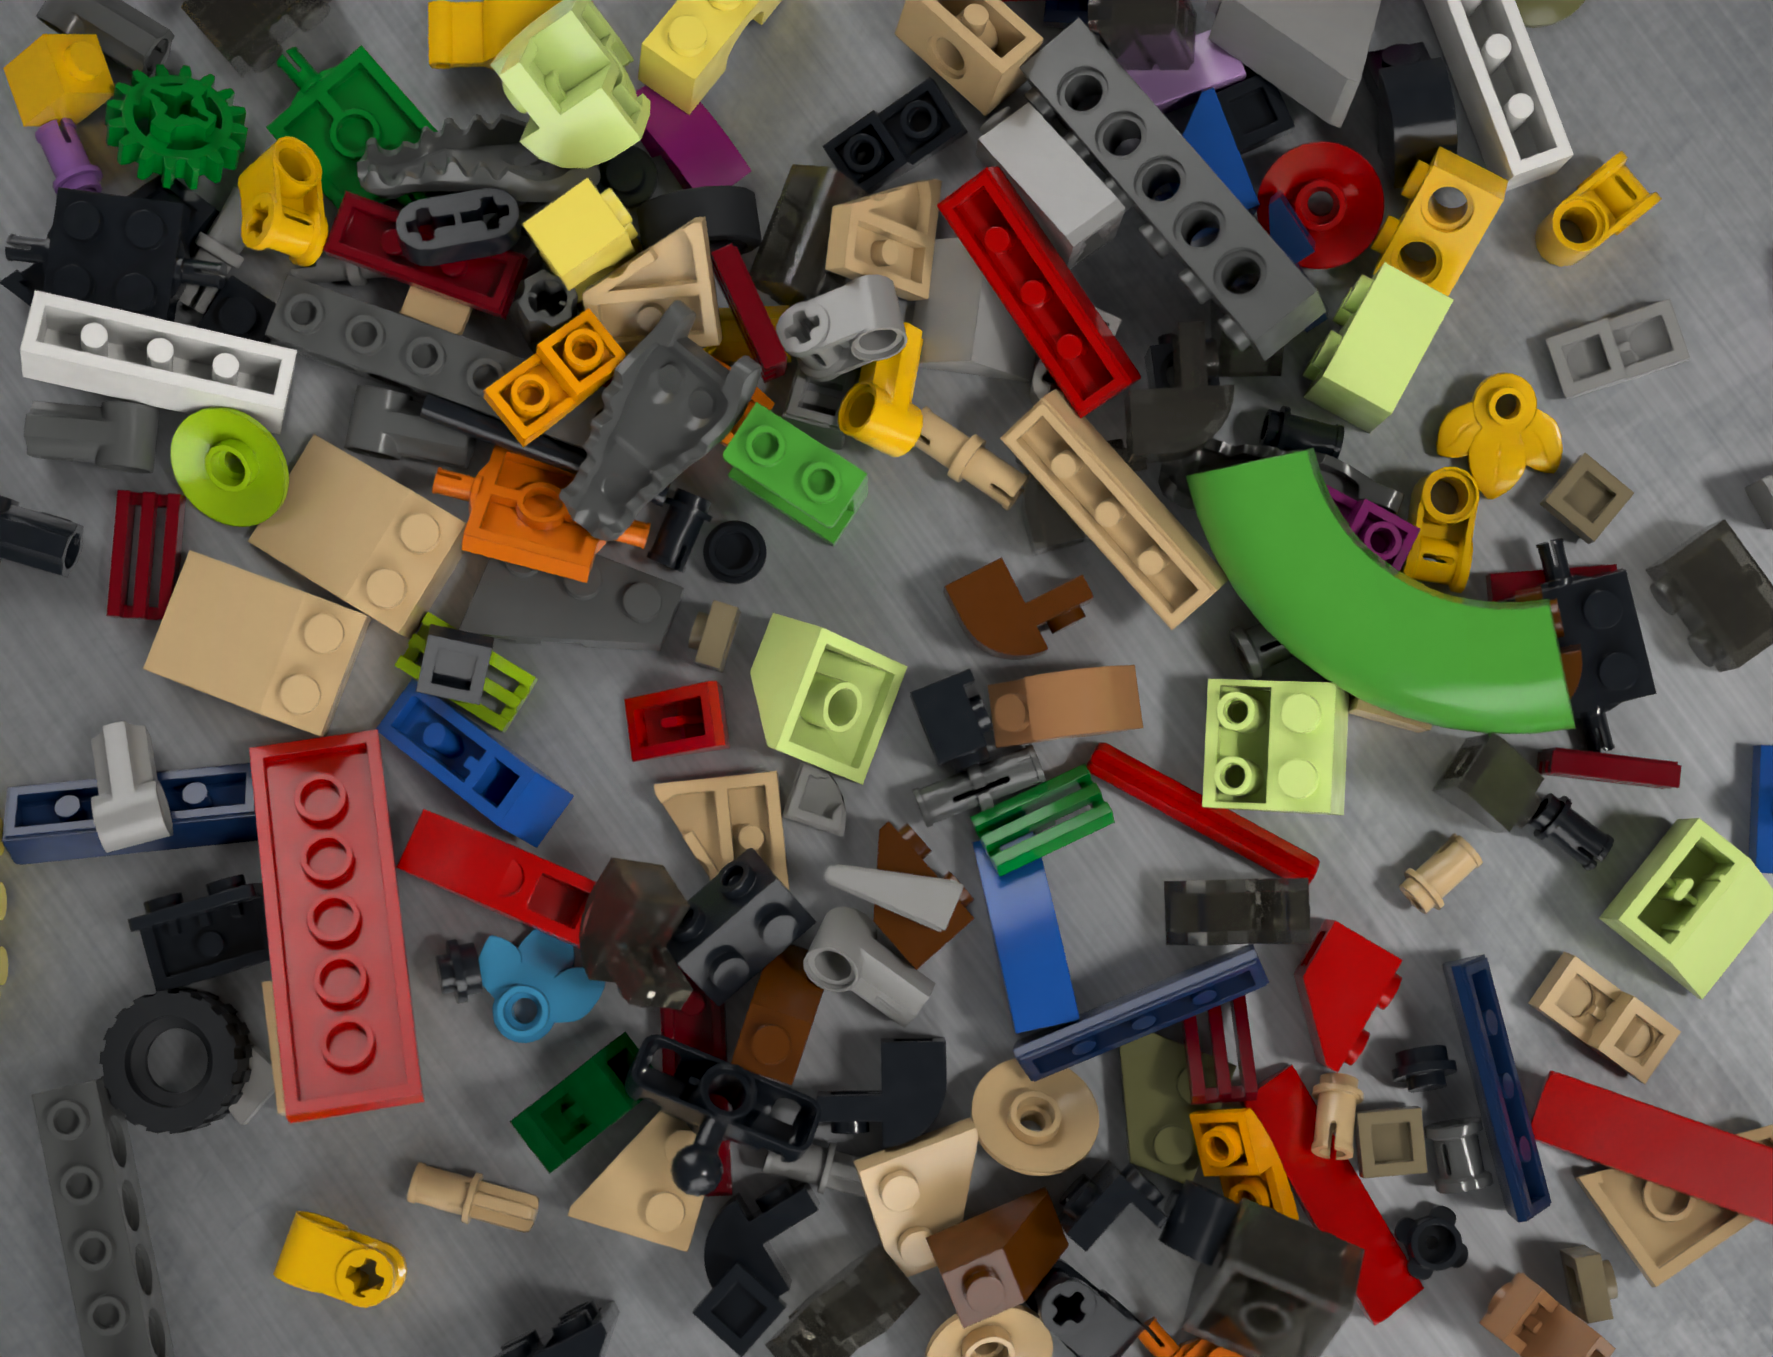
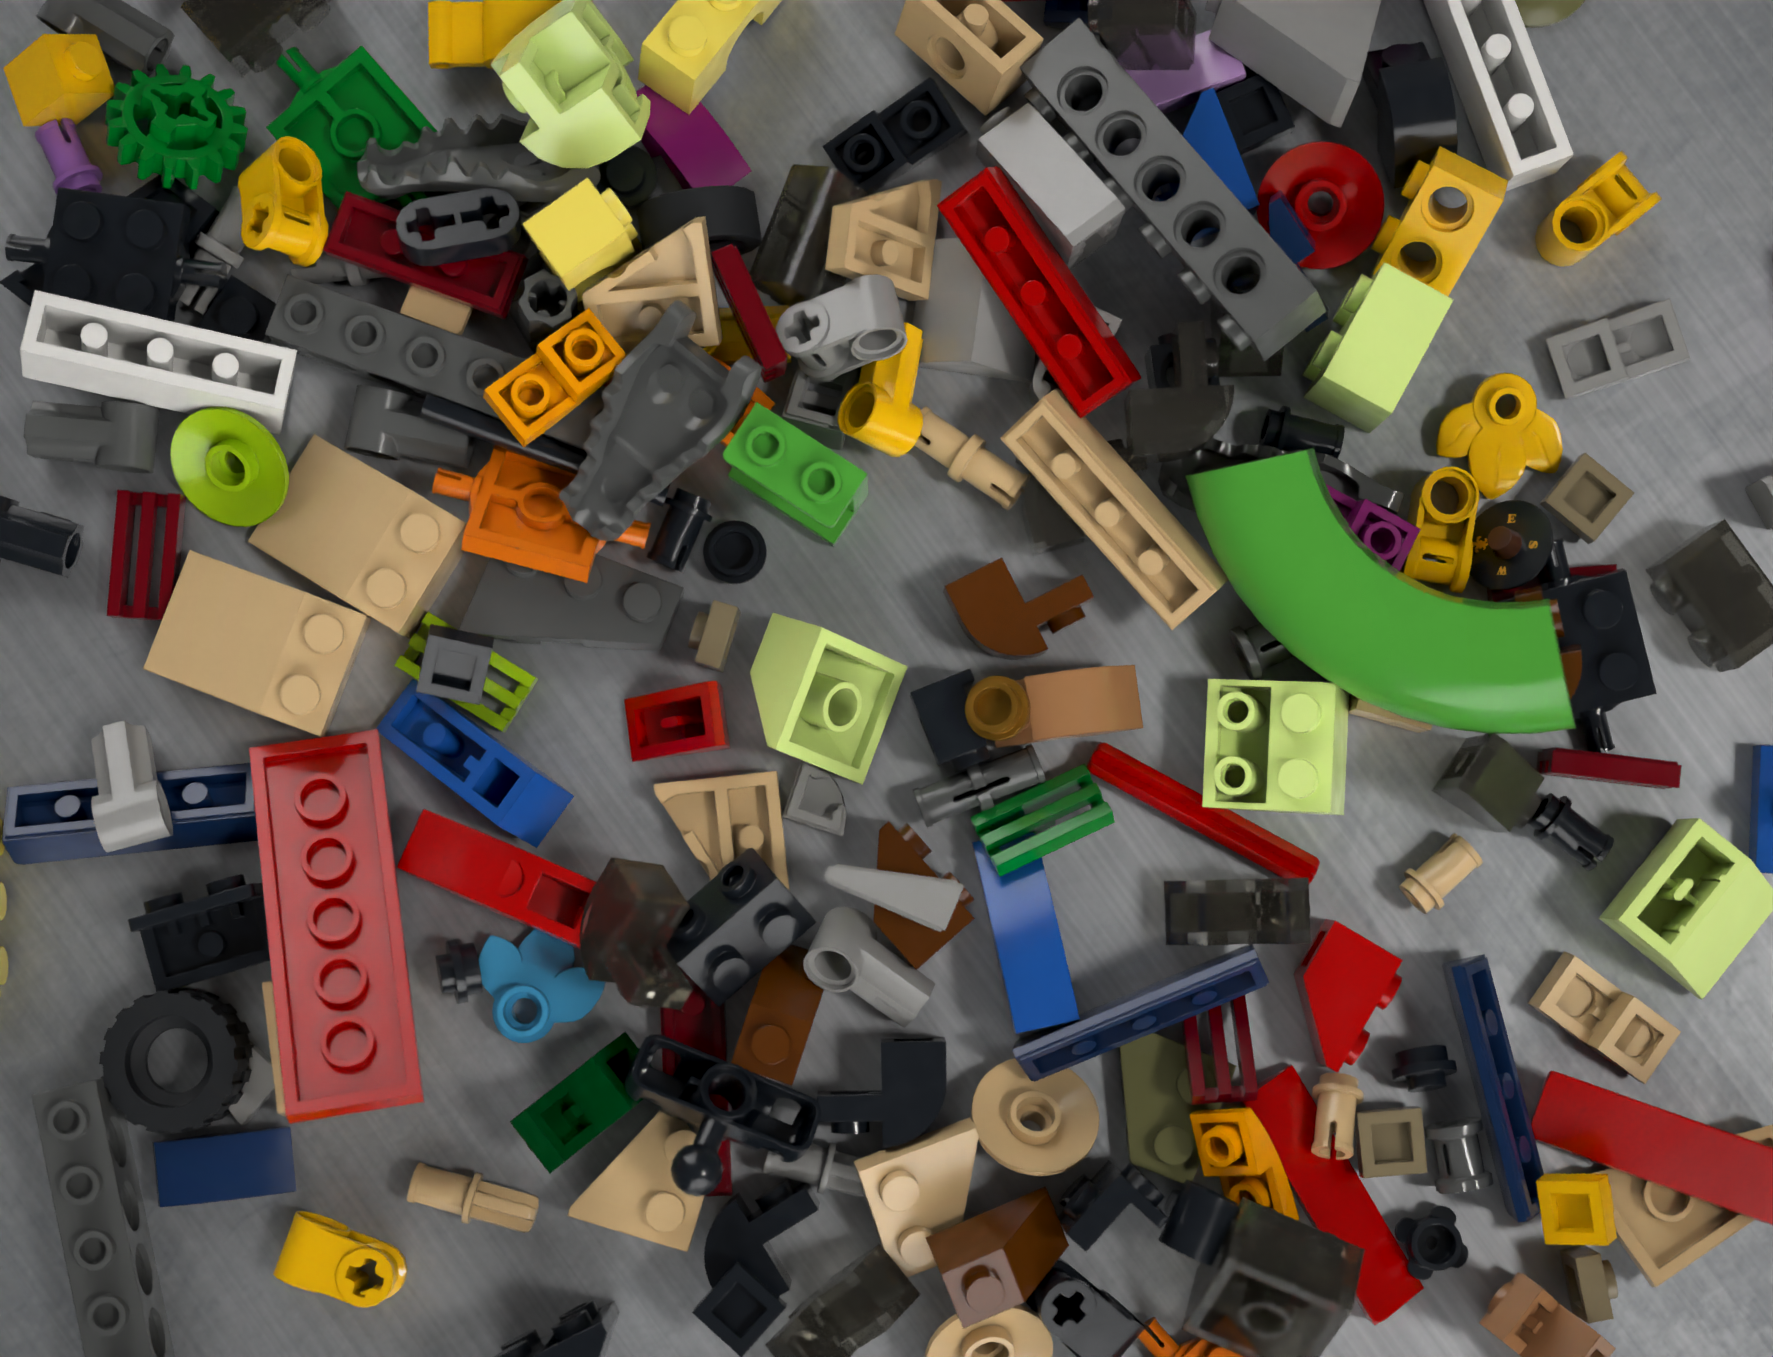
none -> dark blue slope [152,1126,296,1208]
none -> pearl gold plate [965,676,1030,741]
none -> piece [1469,500,1554,591]
none -> yellow tile [1536,1173,1617,1246]

